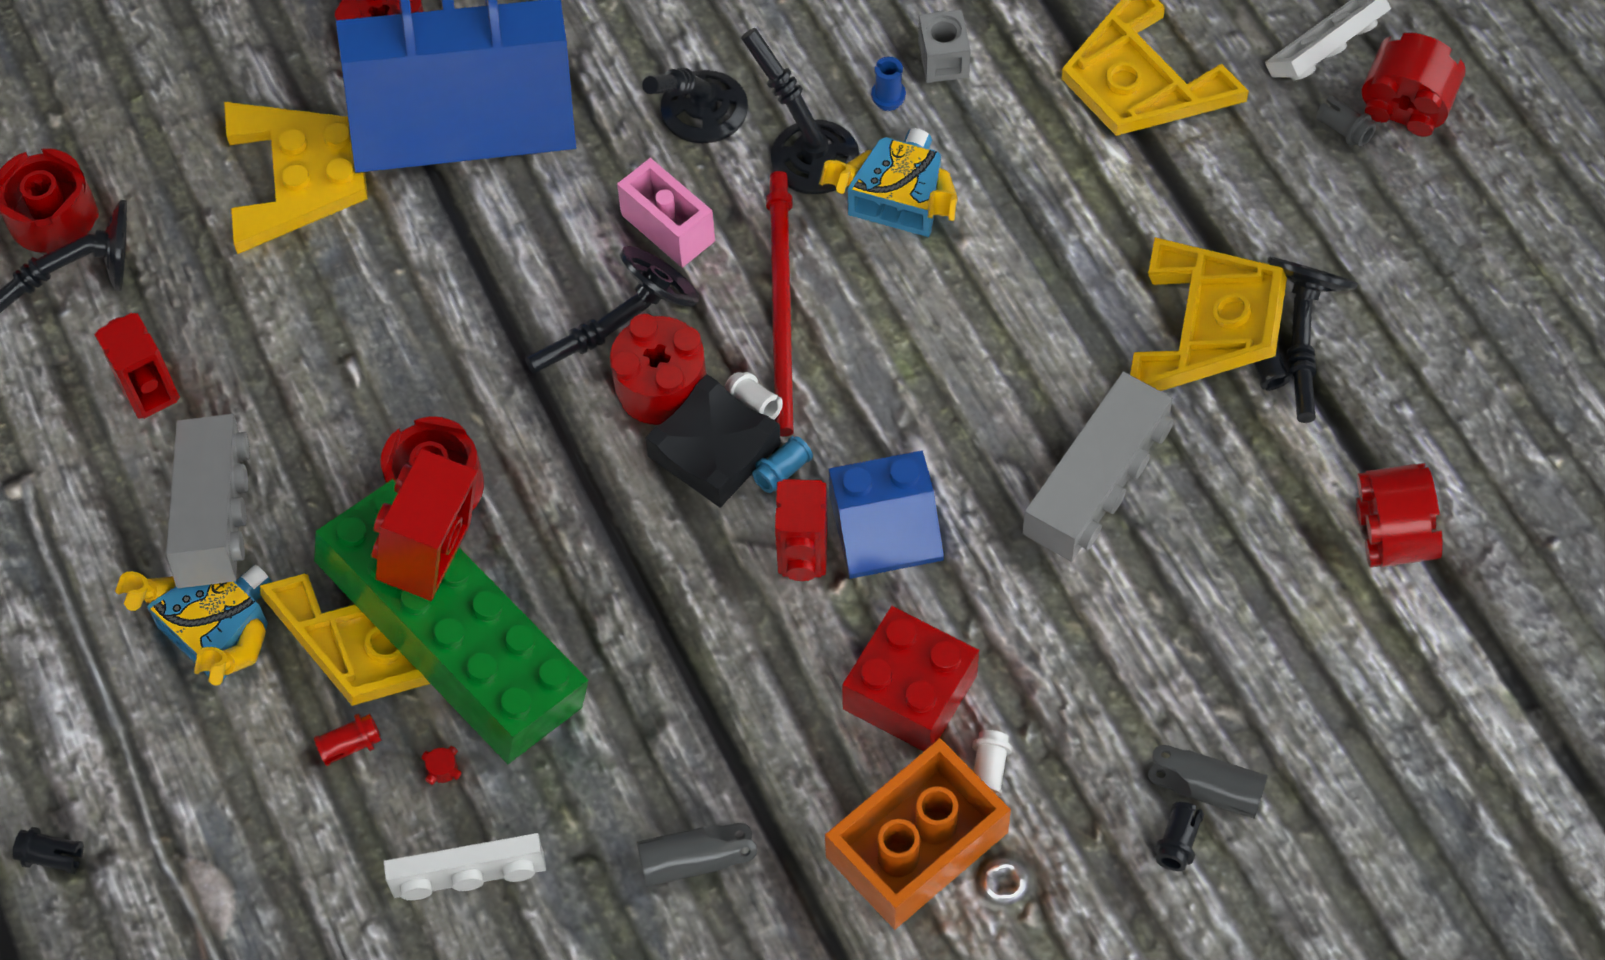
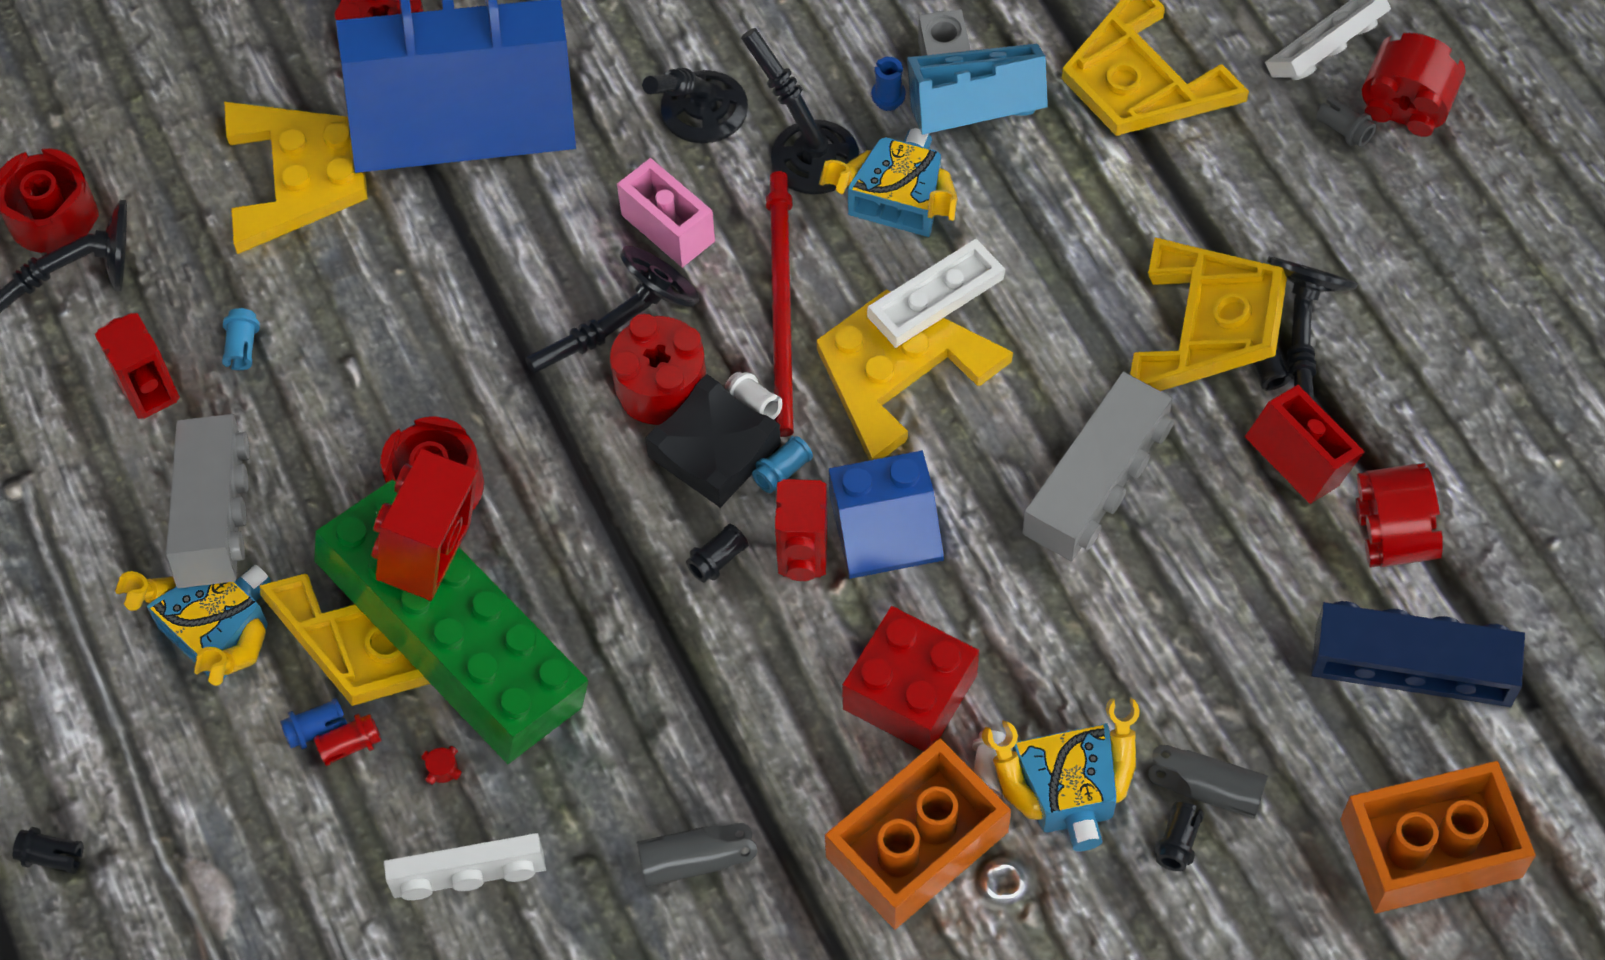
none -> dark azure pin [222,308,260,370]
none -> blue pin [280,698,347,750]
none -> black pin [686,524,749,583]
none -> yellow wing [816,289,1013,460]
none -> white plate [867,239,1005,348]
none -> dark azure wedge [907,44,1048,135]
none -> torso [981,697,1140,851]
none -> red brick [1245,385,1365,504]
none -> dark blue brick [1311,601,1525,707]
none -> orange brick [1340,761,1536,914]

